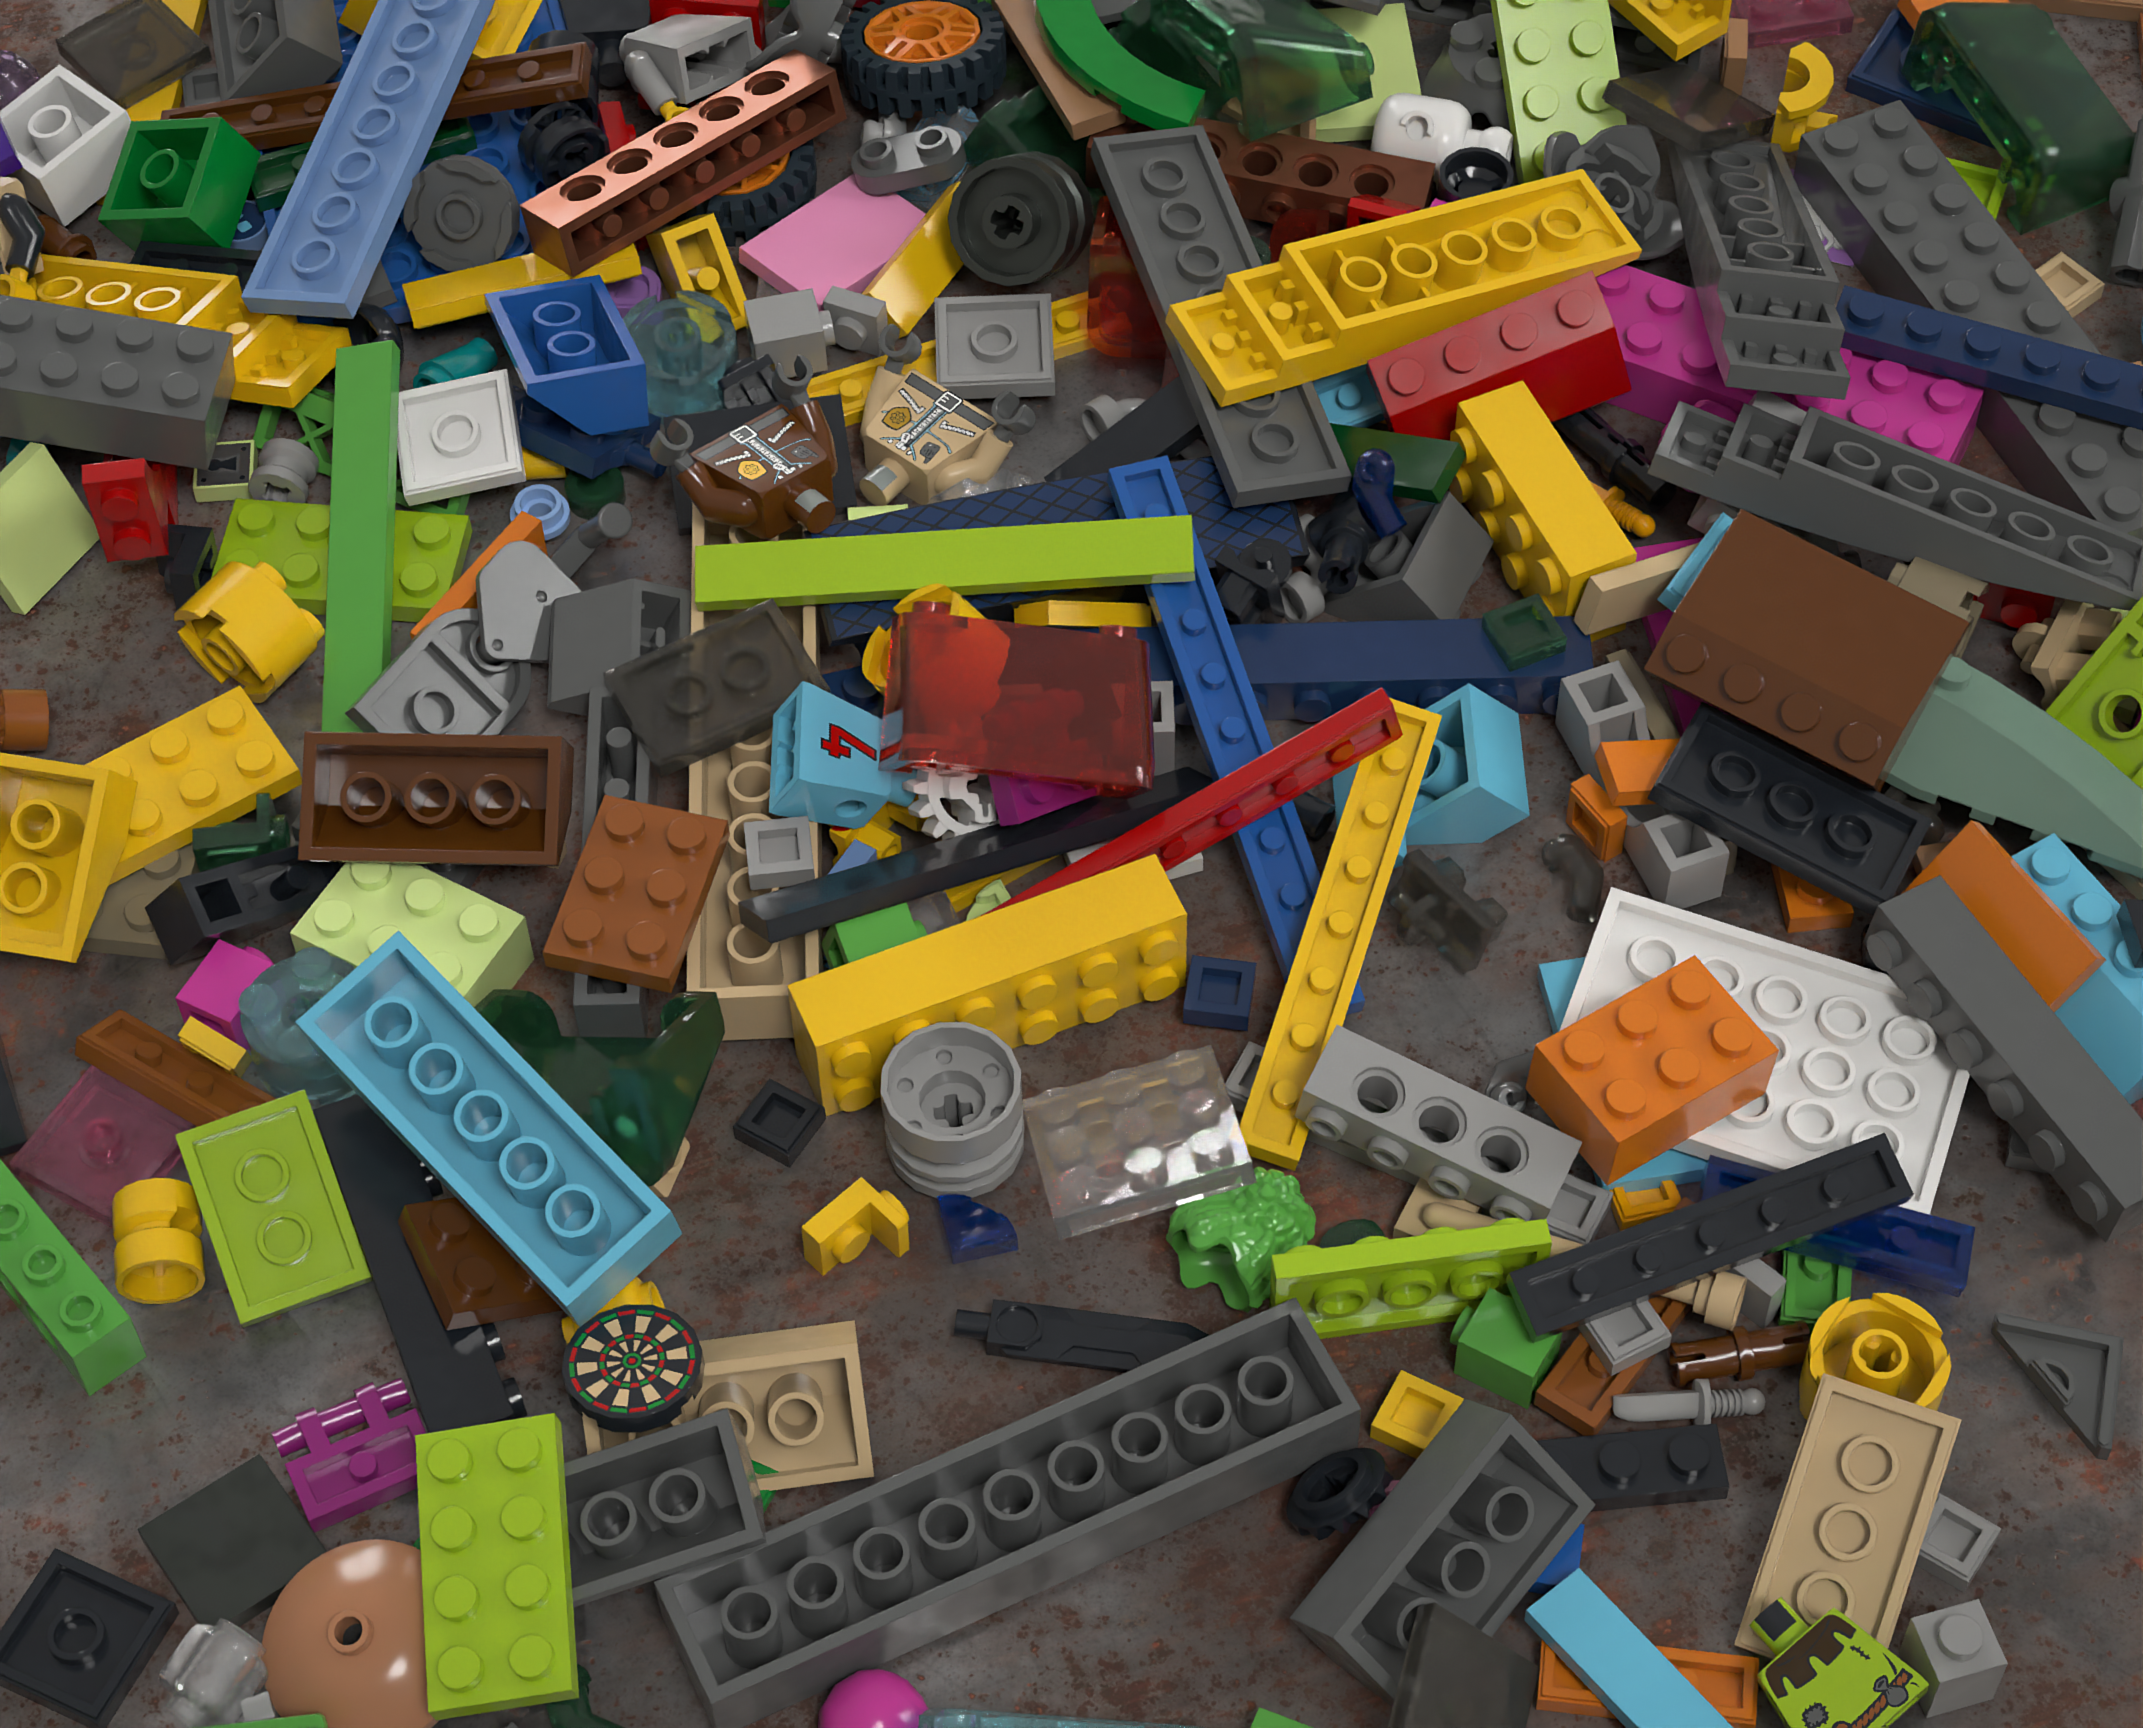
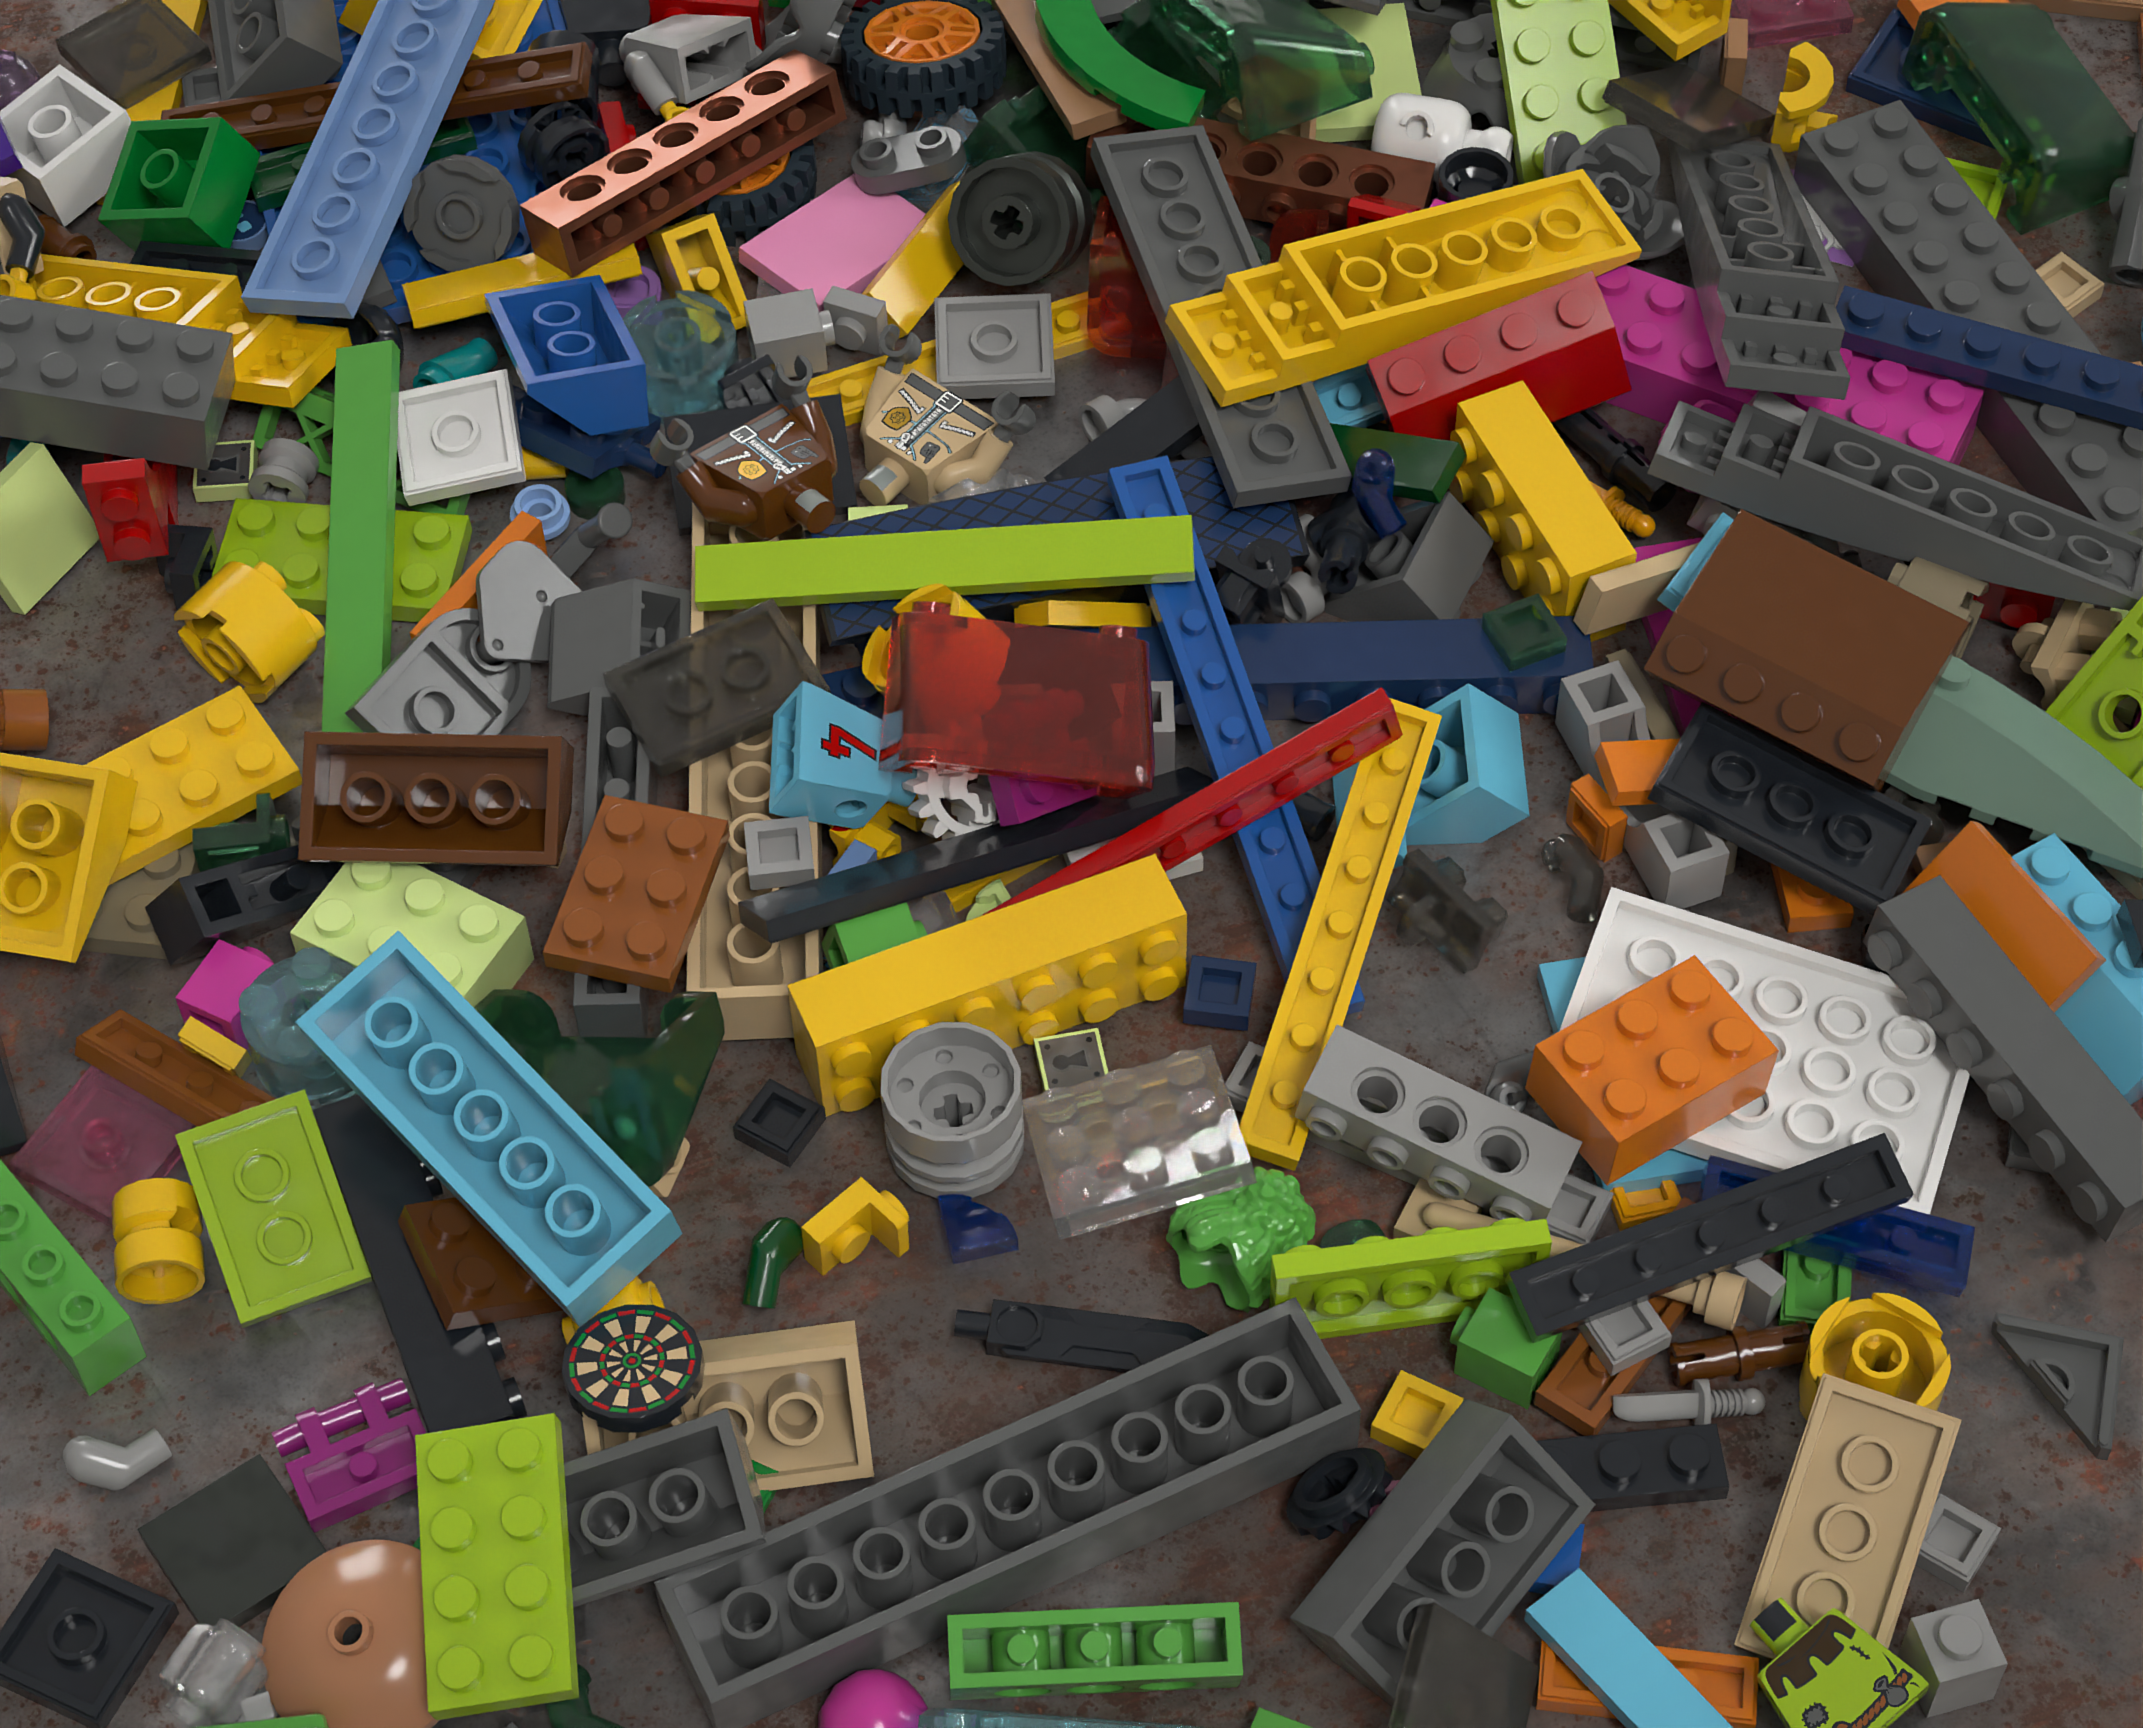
none -> light grey arm [63,1427,173,1491]
none -> dark green arm [742,1217,803,1309]
none -> bright green brick [947,1602,1243,1701]
none -> tile [1034,1028,1111,1106]

